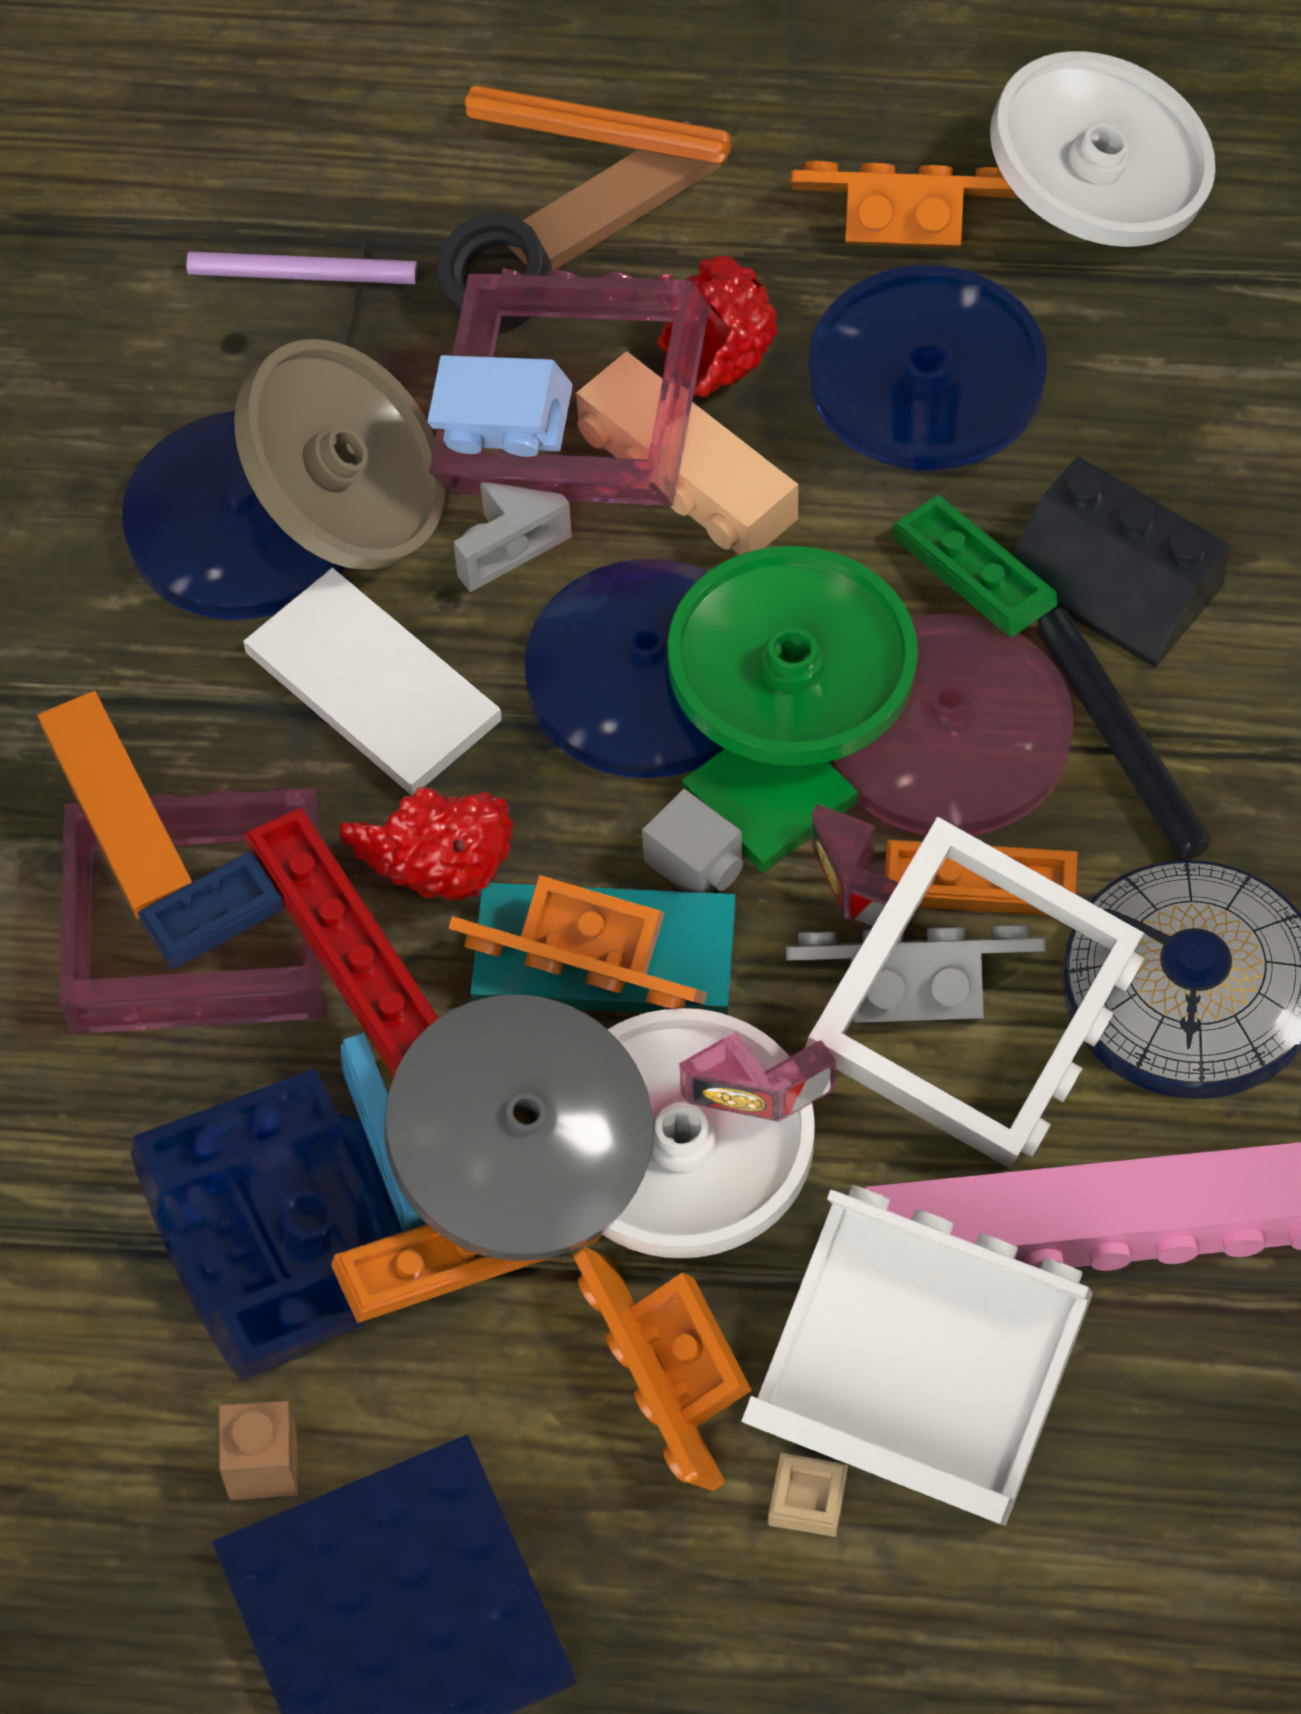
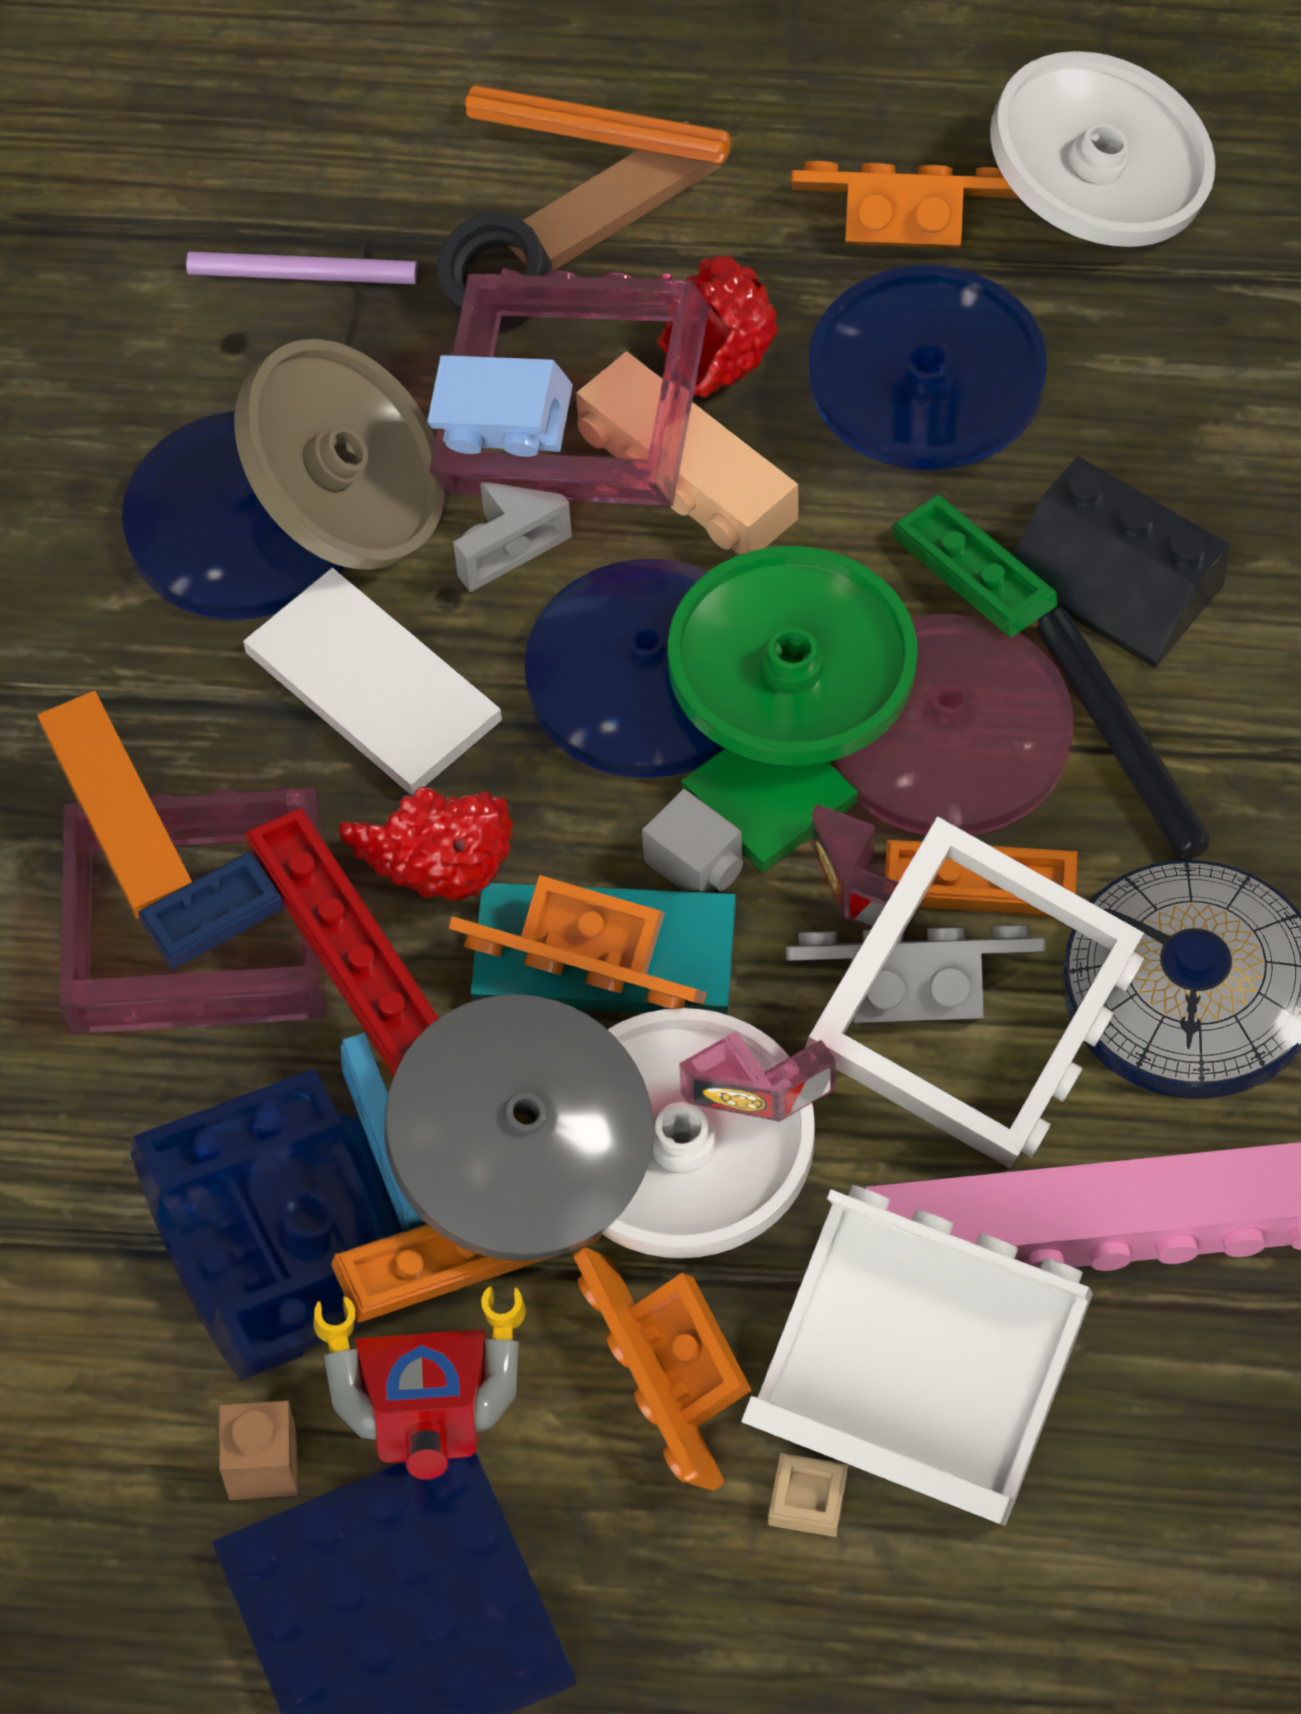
none -> torso [314,1286,526,1480]

